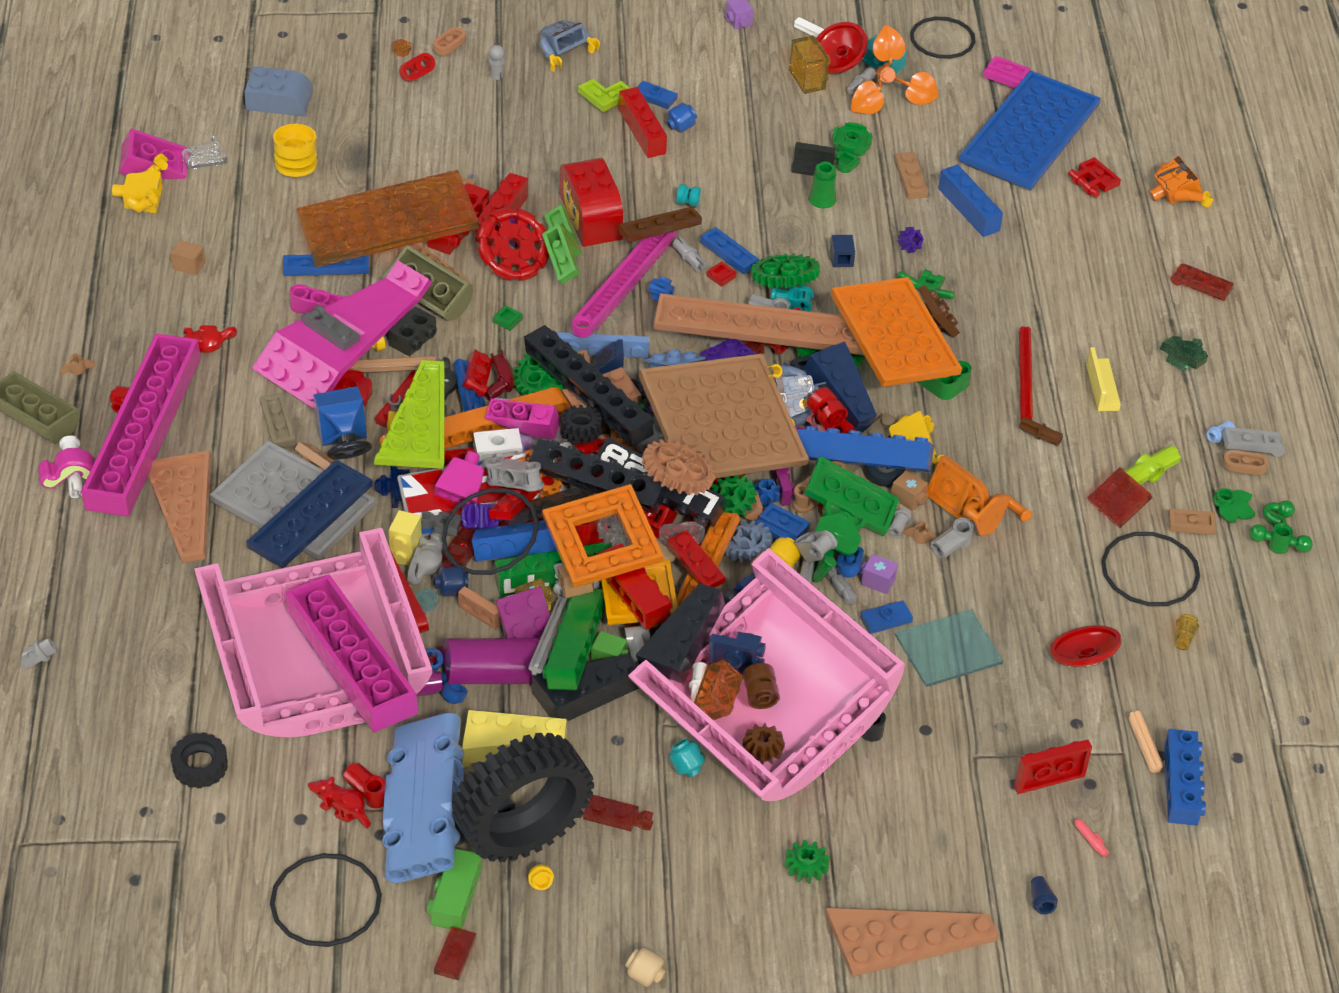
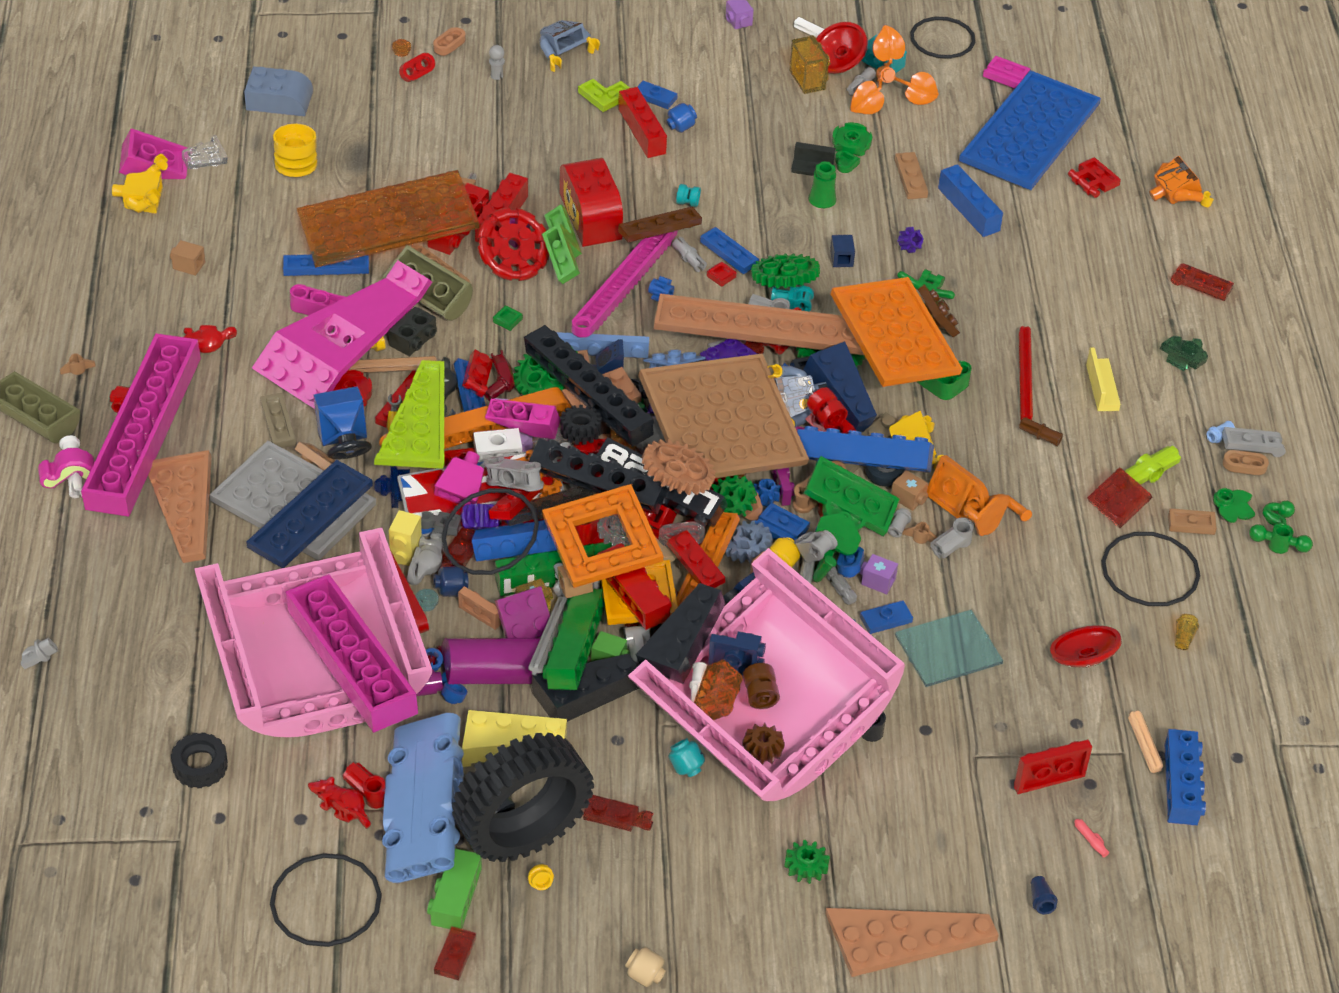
dark grey plate [301,305,360,351] -> none

